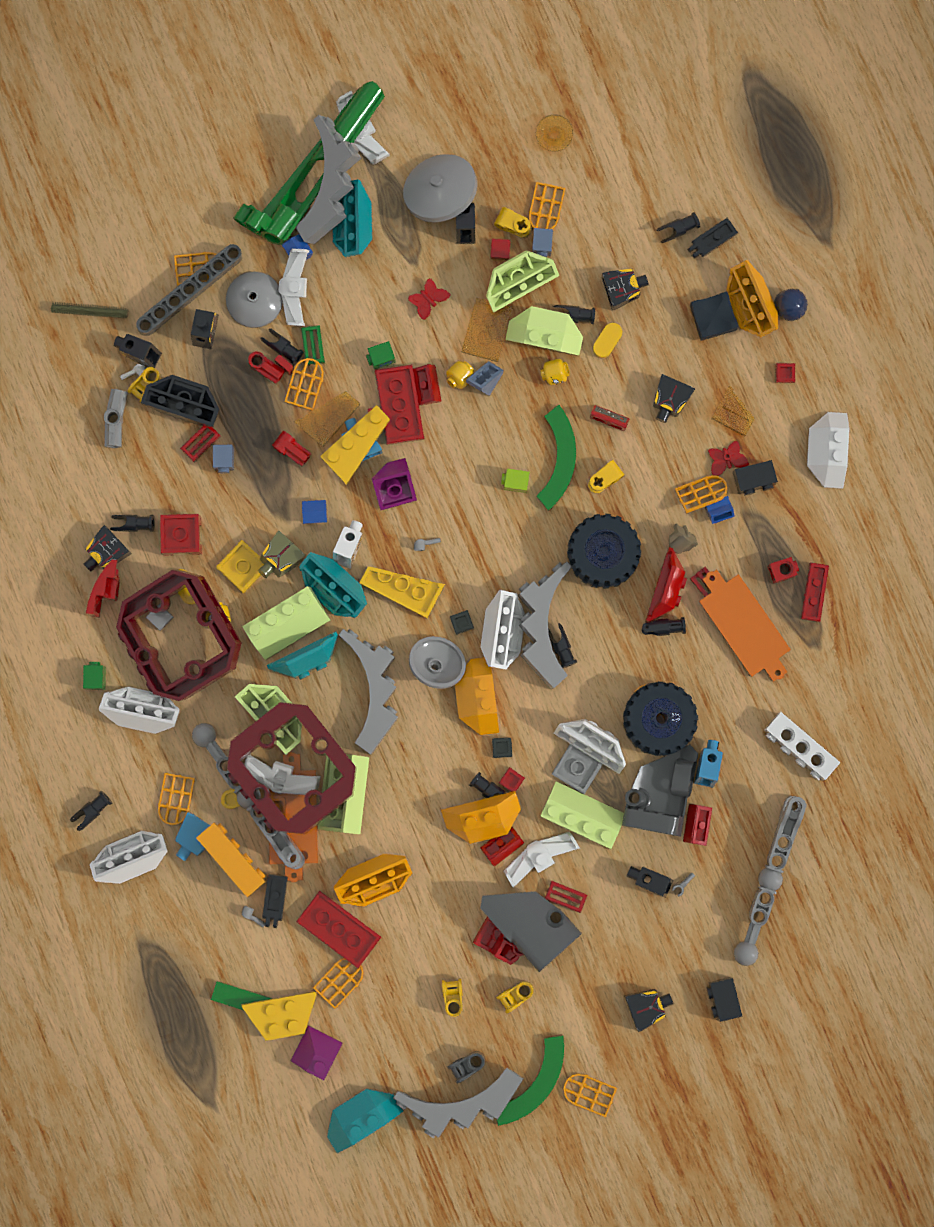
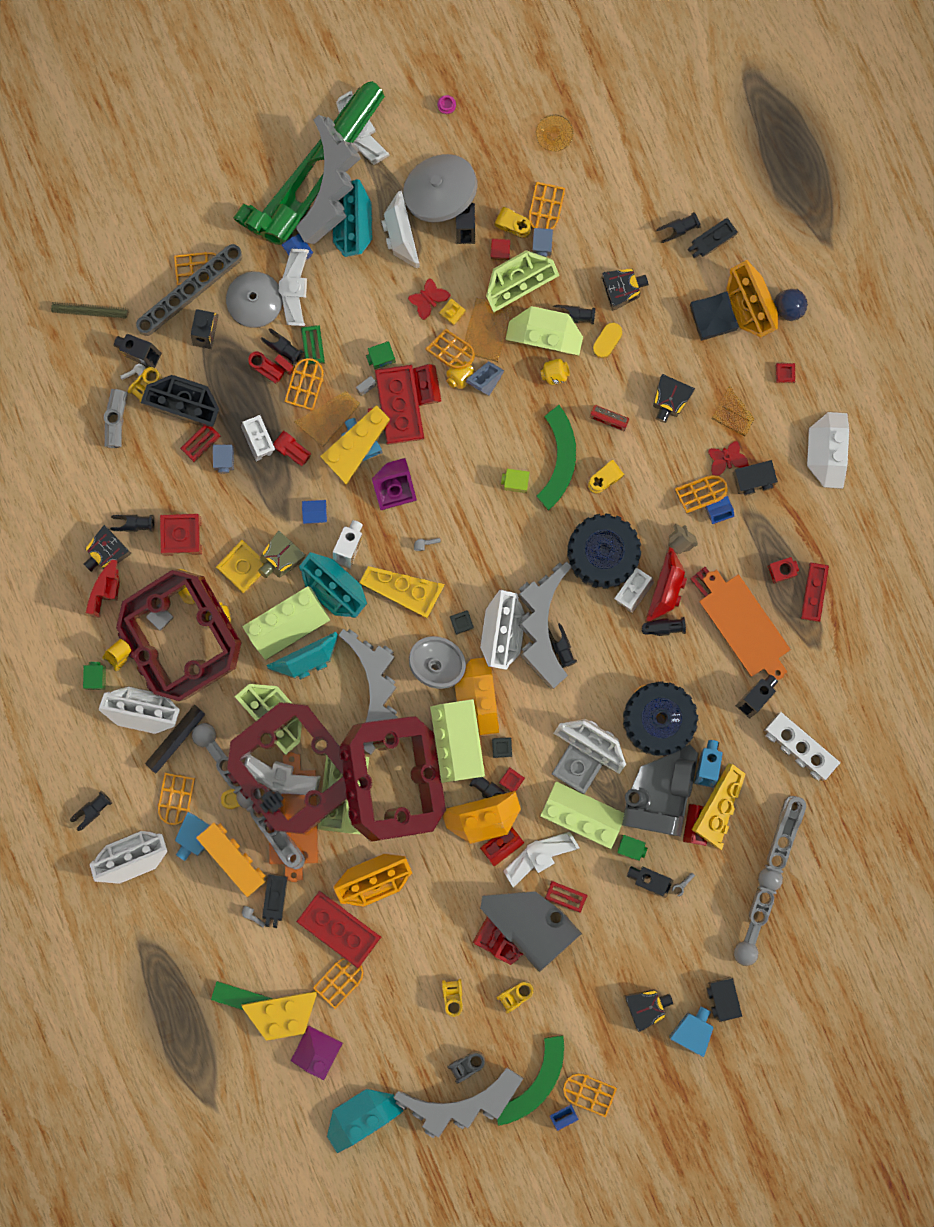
none -> yellow piece [102,639,131,672]
none -> black tile [145,704,205,774]
none -> white hinge [241,415,275,461]
none -> black gear [259,790,284,814]
none -> dark red panel [340,716,446,842]
none -> light grey tile [356,376,376,396]
none -> white wedge [382,191,420,268]
none -> light orange window [425,329,475,370]
none -> yellowish green slope [430,699,485,783]
none -> dark pink plate [437,95,456,114]
none -> yellow tile [439,298,466,326]
none -> blue piece [550,1105,579,1131]
none -> white hinge [614,568,654,613]
none -> green brick [617,835,648,861]
none -> dark azure torso [669,1006,713,1057]
none -> yellow wing [692,763,745,850]
none -> black torso [735,675,778,719]

